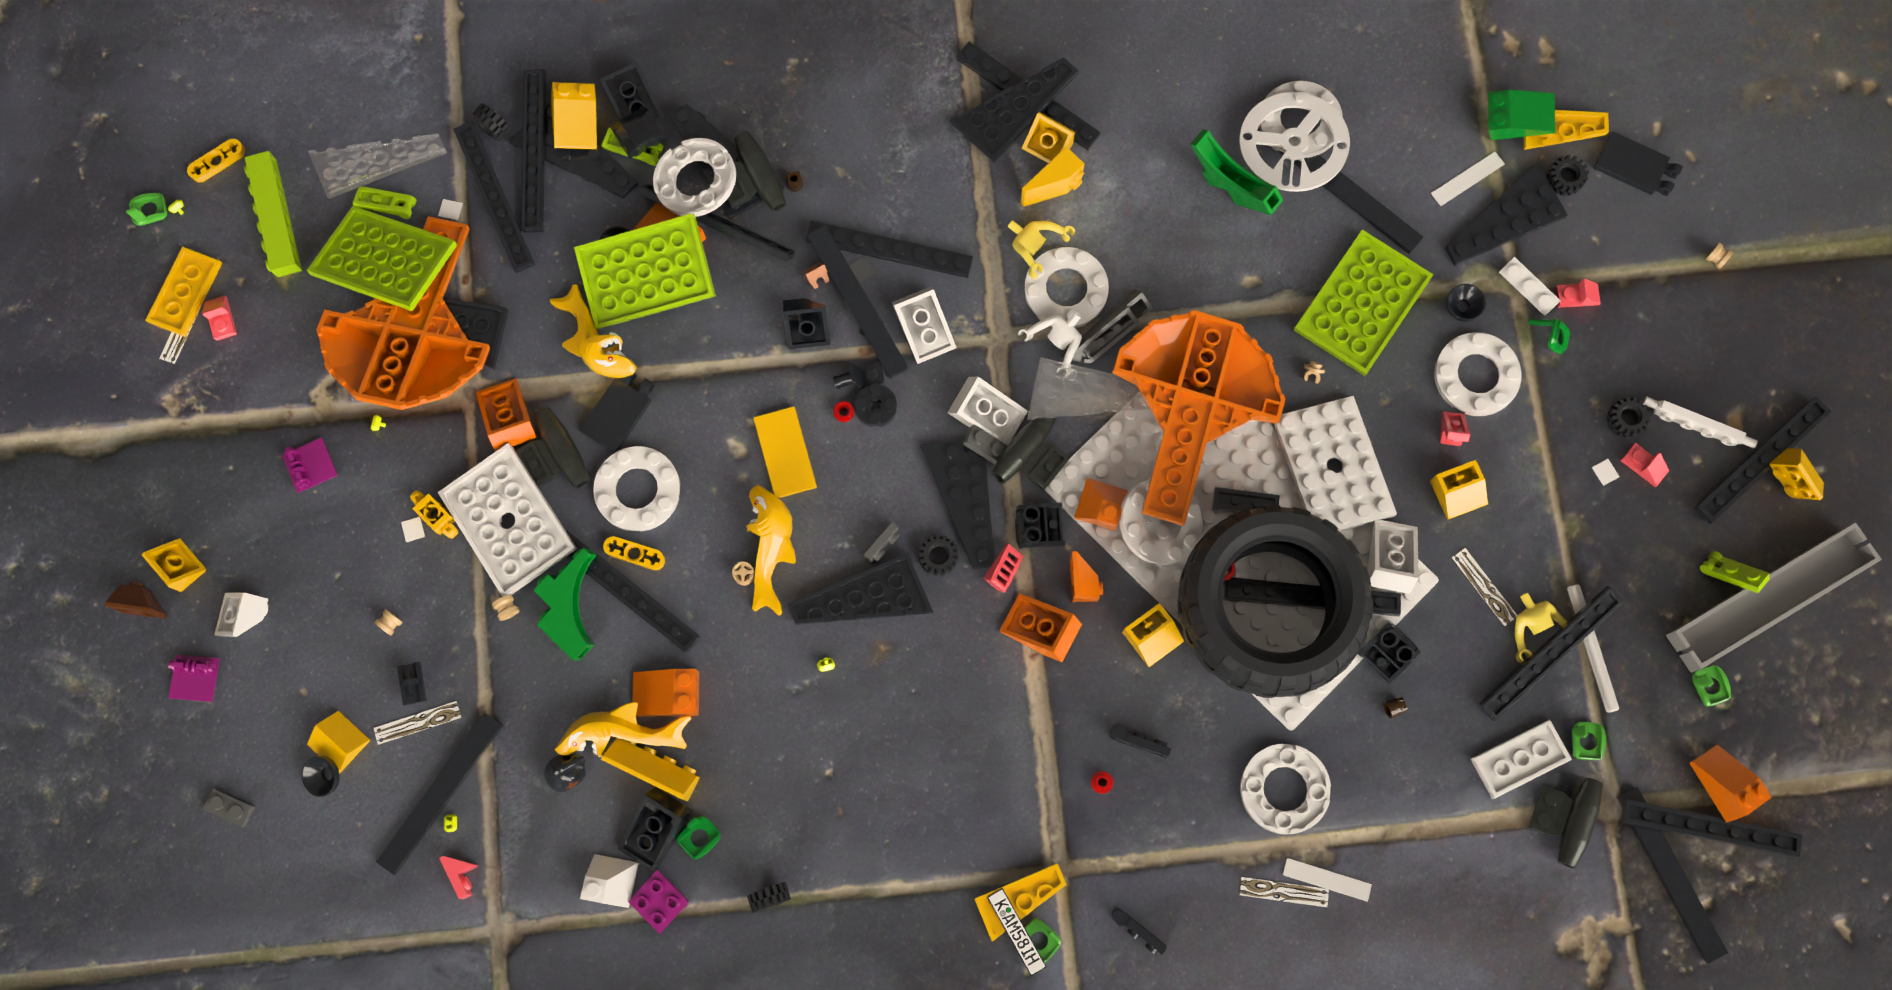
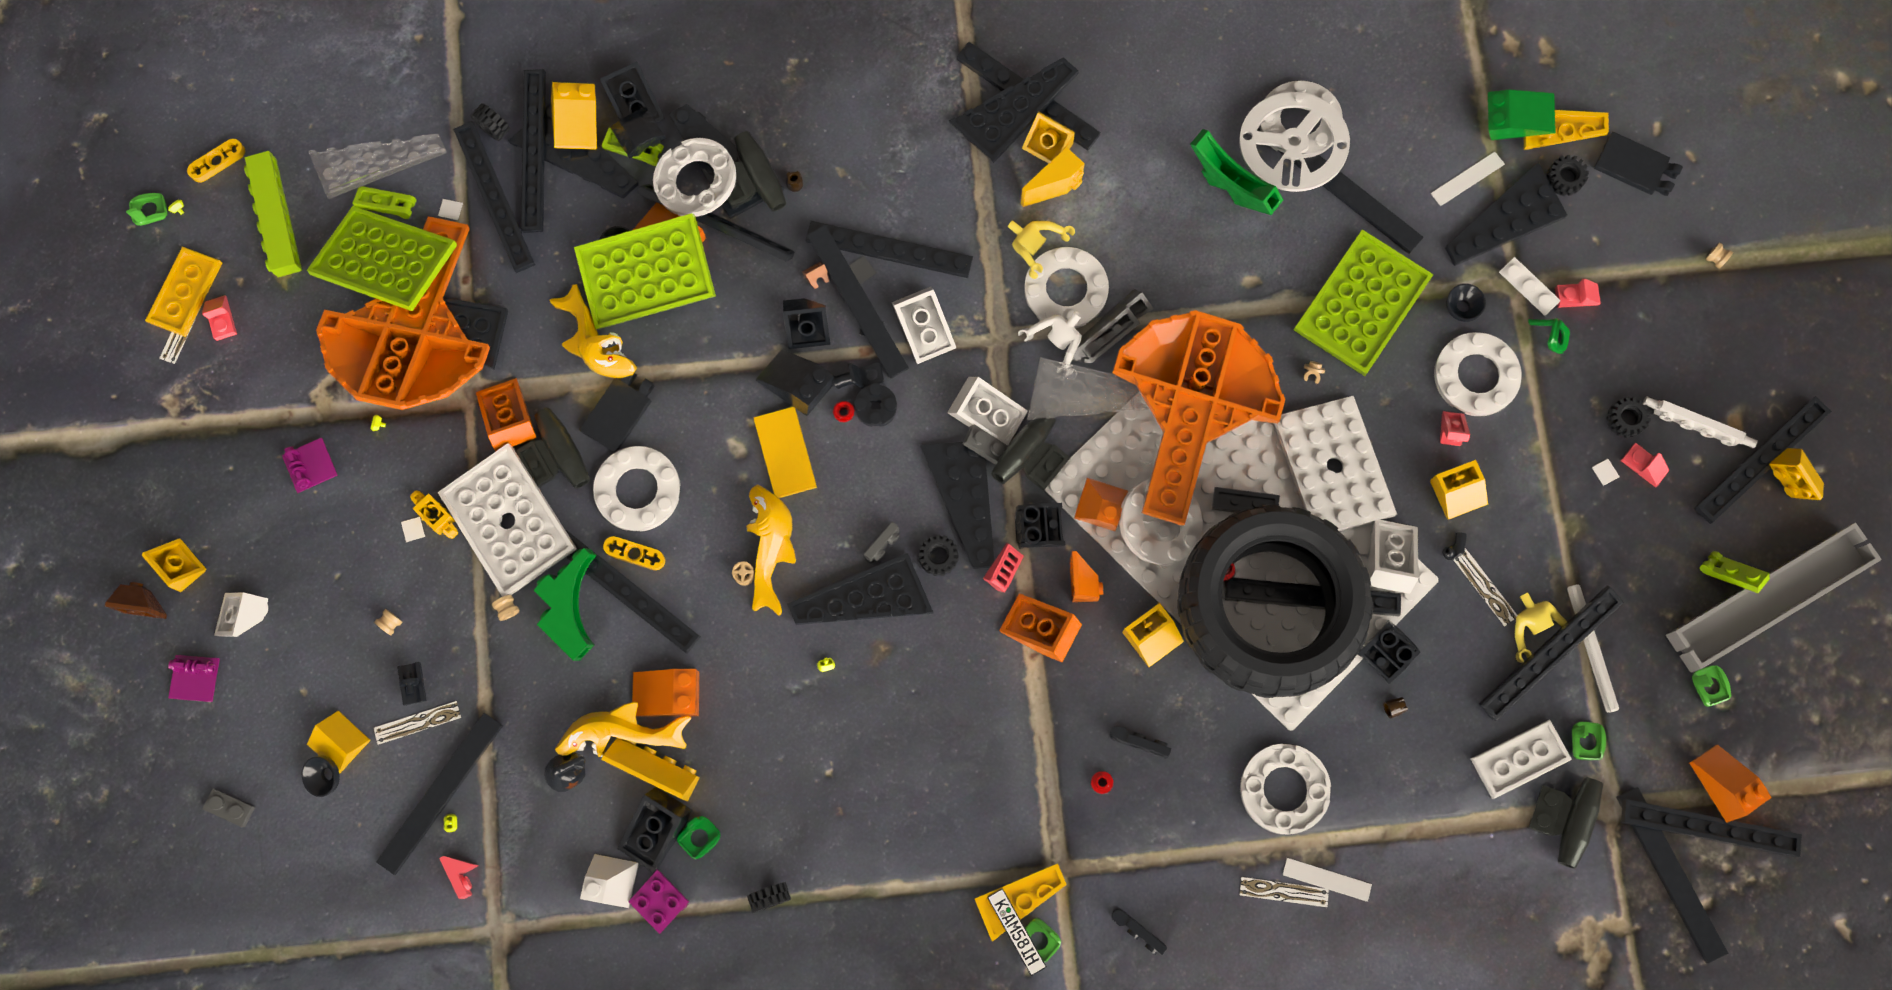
none -> black slope [756,349,834,416]
none -> black arm [1442,532,1467,560]

